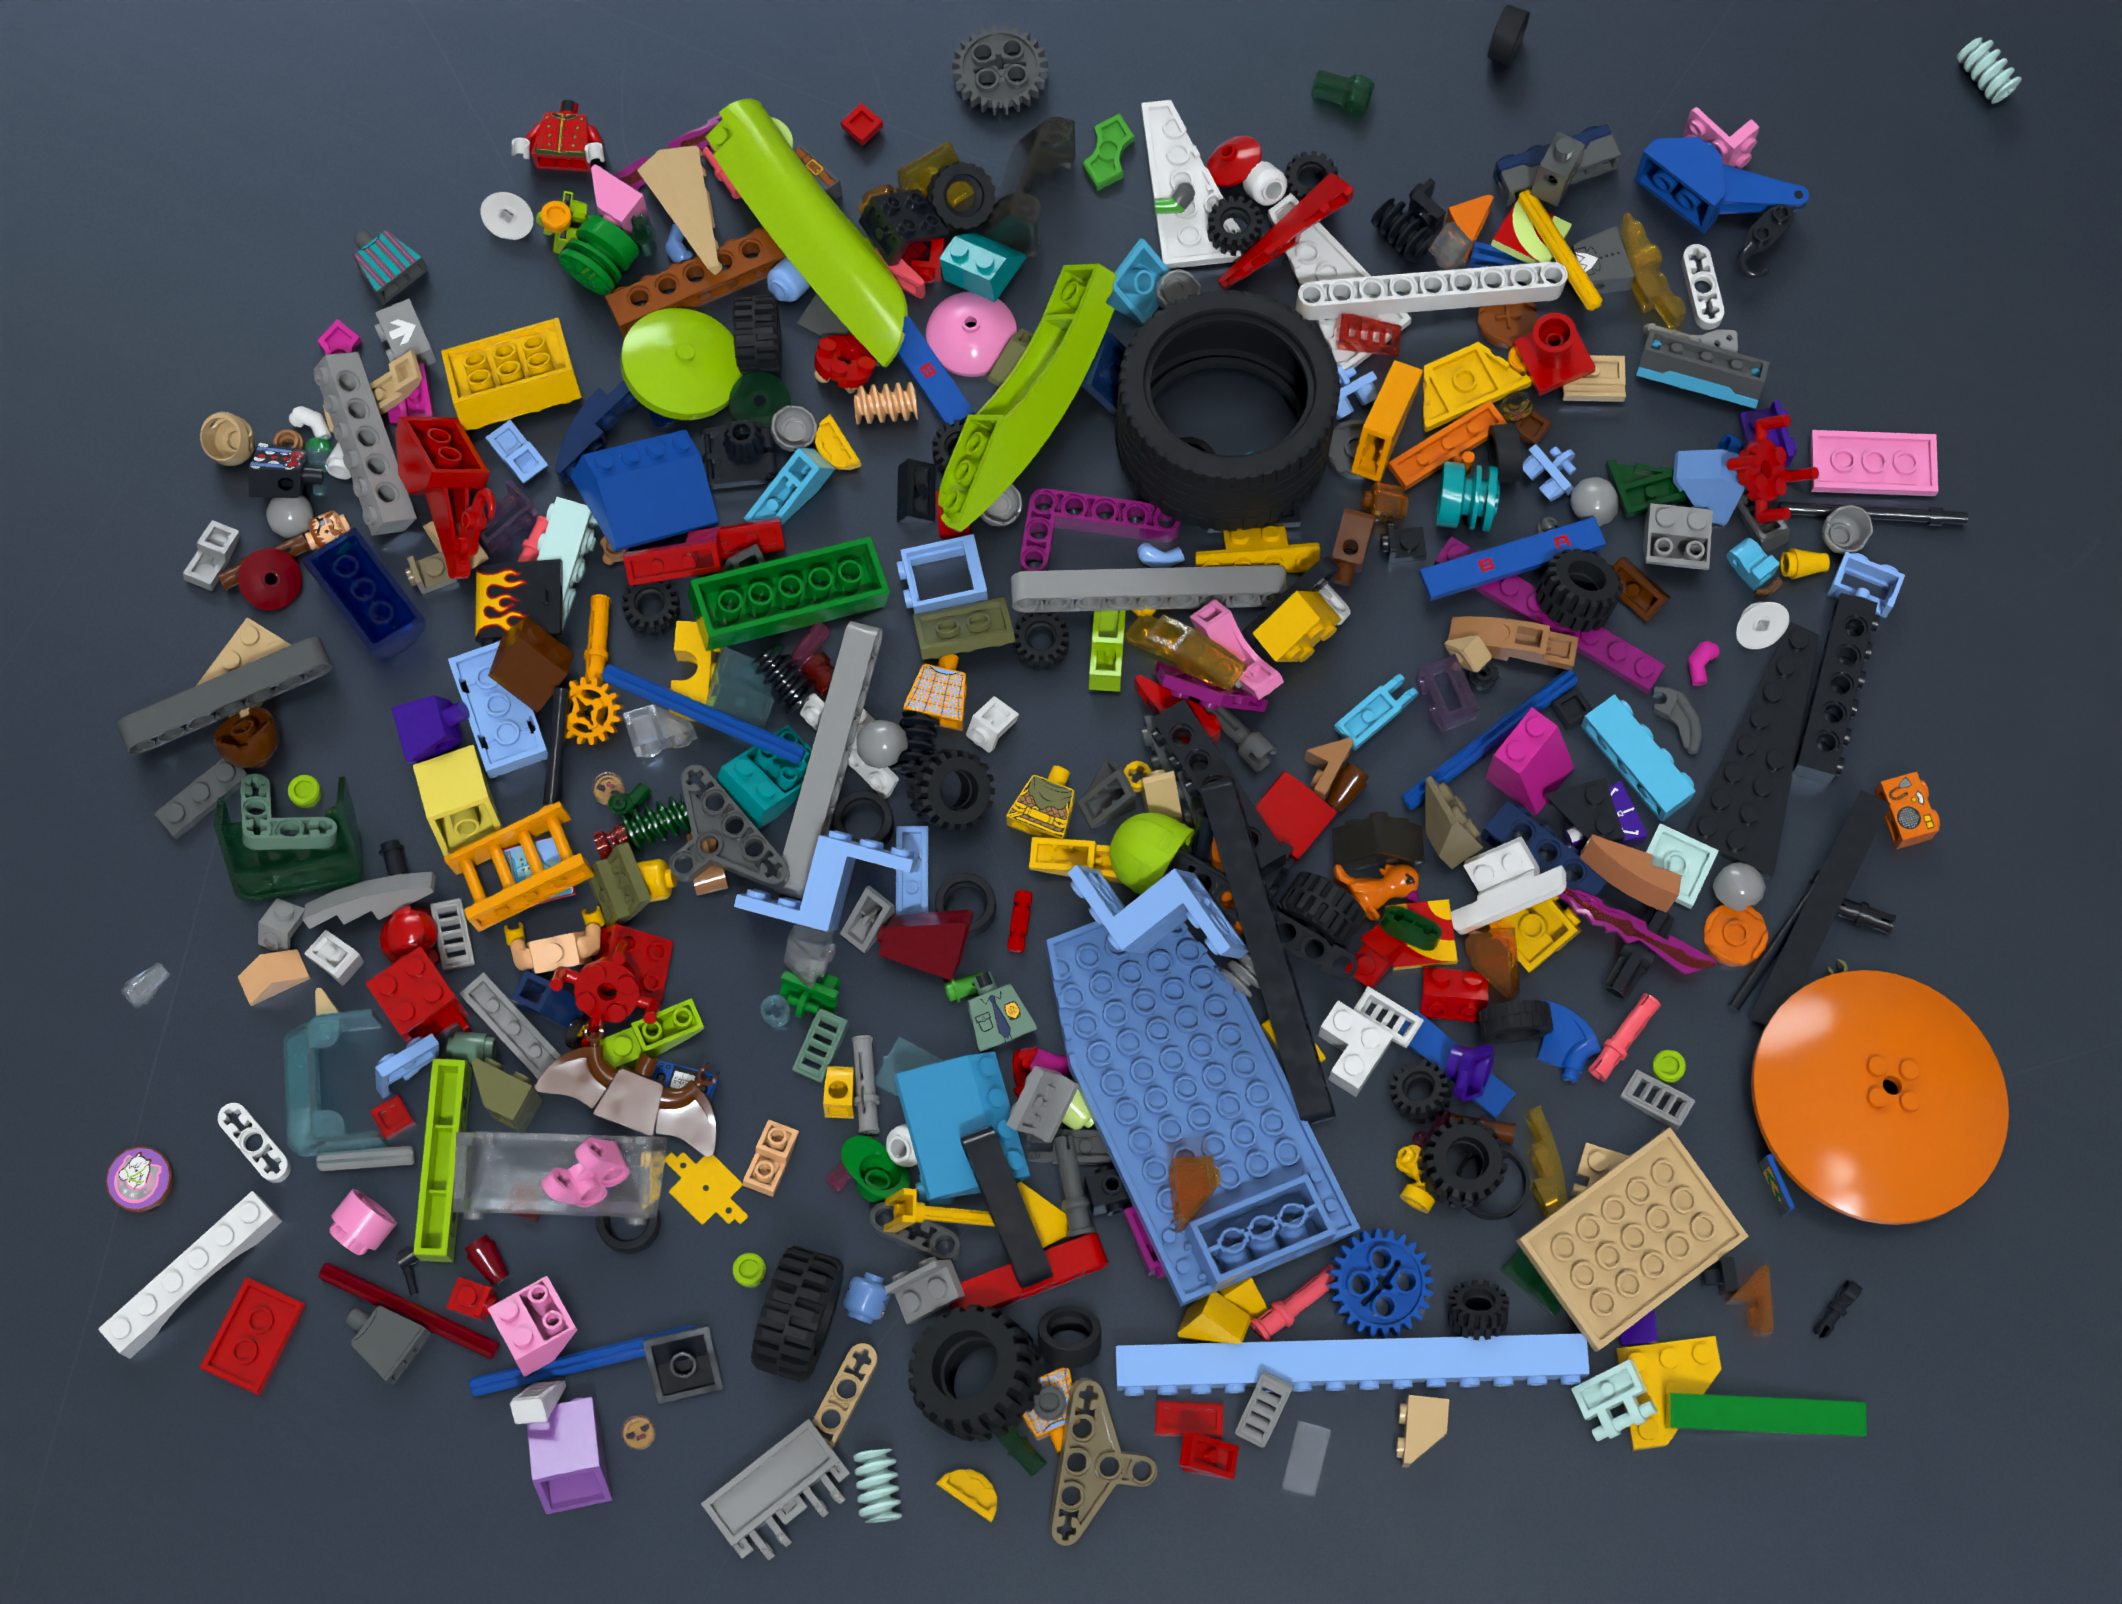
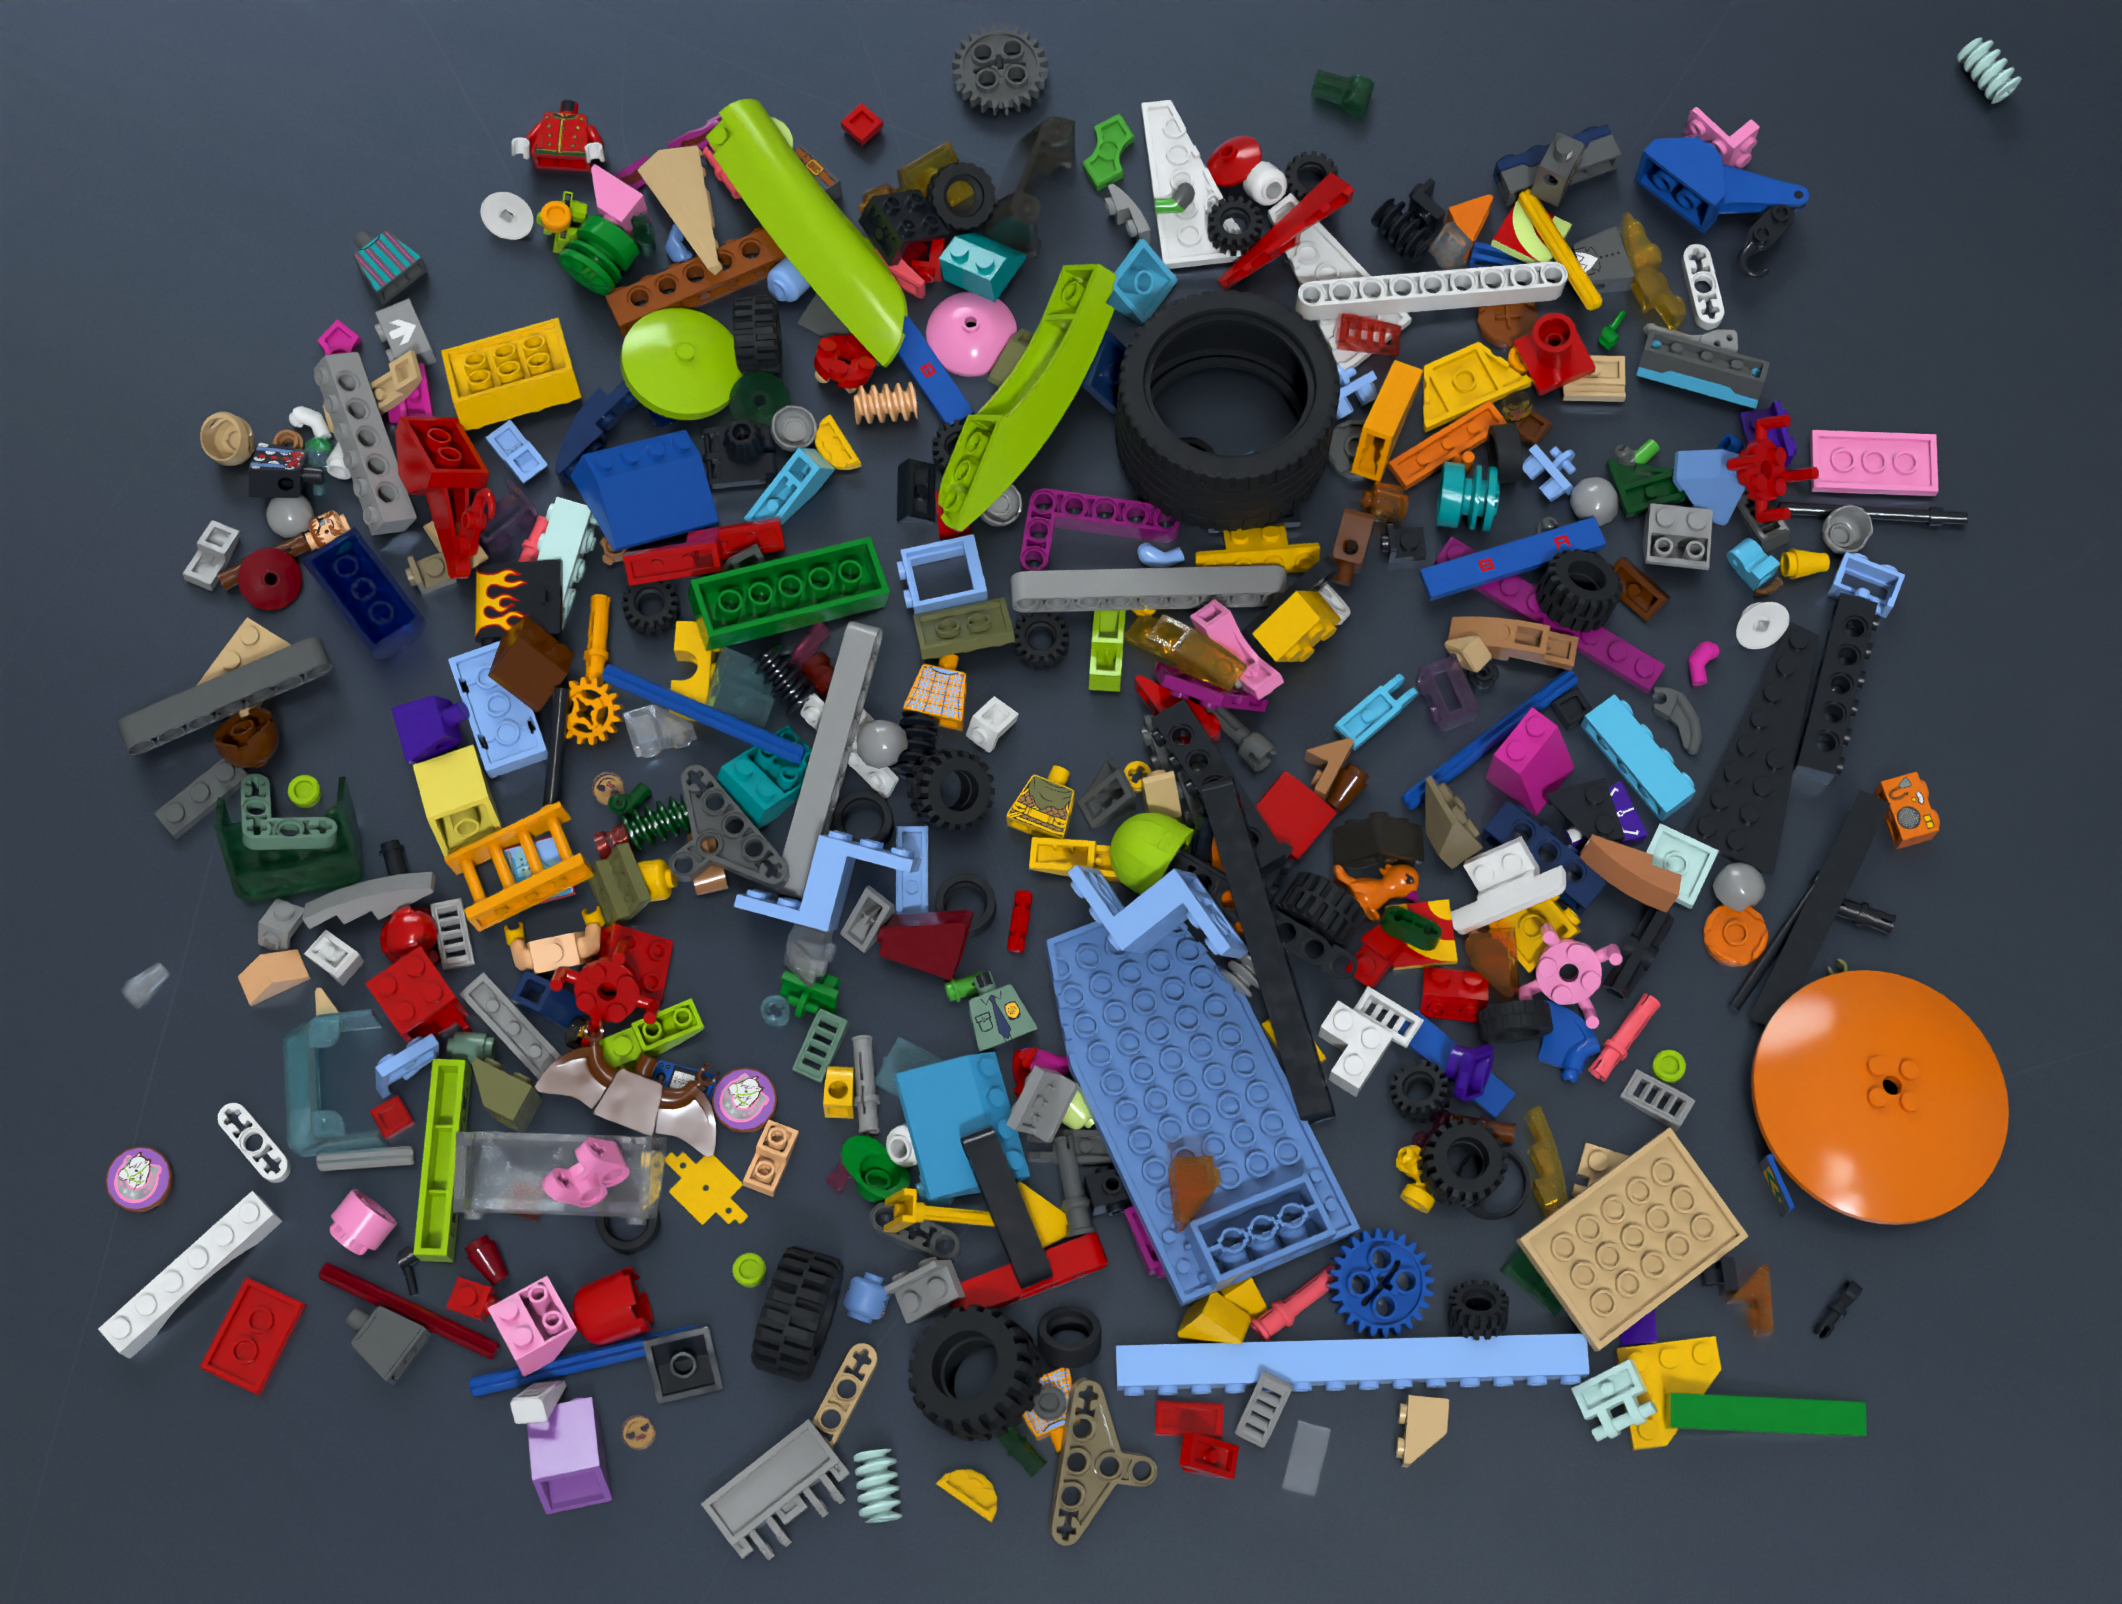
light grey hair [1155,269,1201,310] -> none
black tyre [1488,4,1530,66] -> none
magenta sword [1557,887,1716,975] -> none
none -> red cylinder [569,1266,654,1345]
none -> tile [712,1068,777,1133]
none -> light grey slope [1104,184,1150,244]
none -> bright pink plate [1518,923,1622,1029]
none -> green hand [1598,310,1626,350]
none -> arm [1614,439,1660,466]

